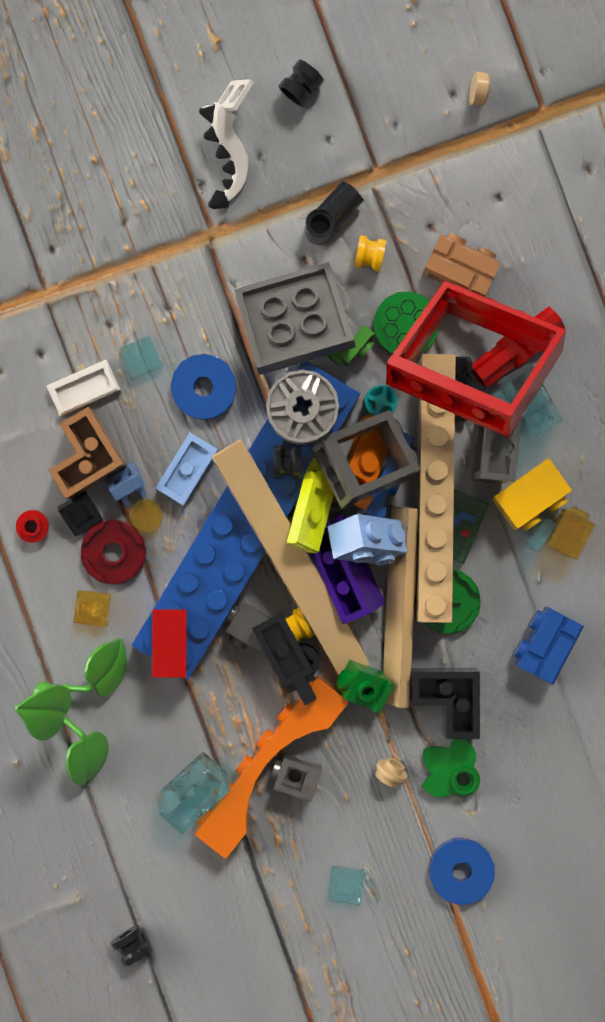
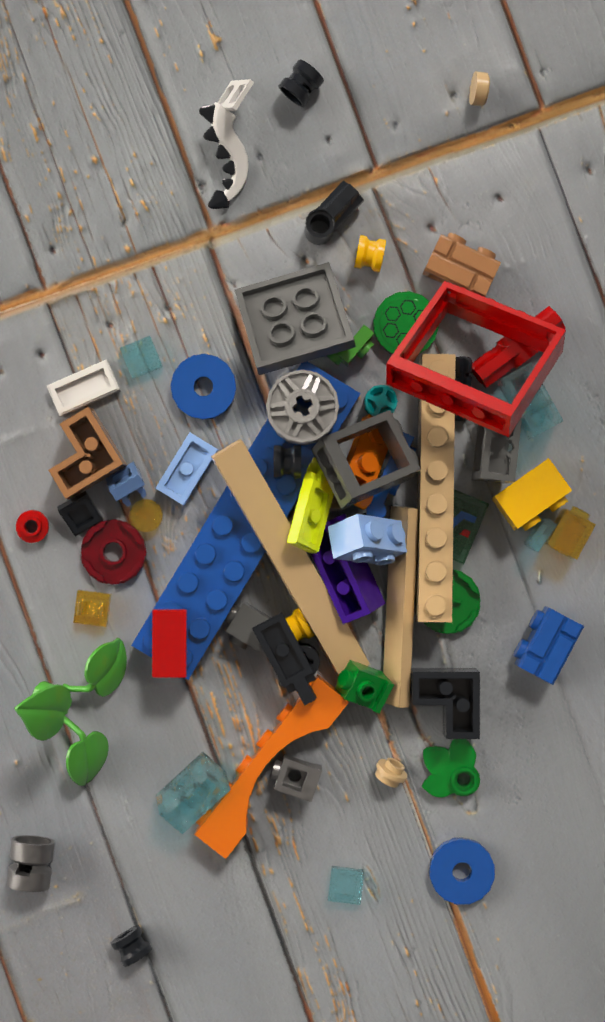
none -> flat silver wheel [7,835,55,892]

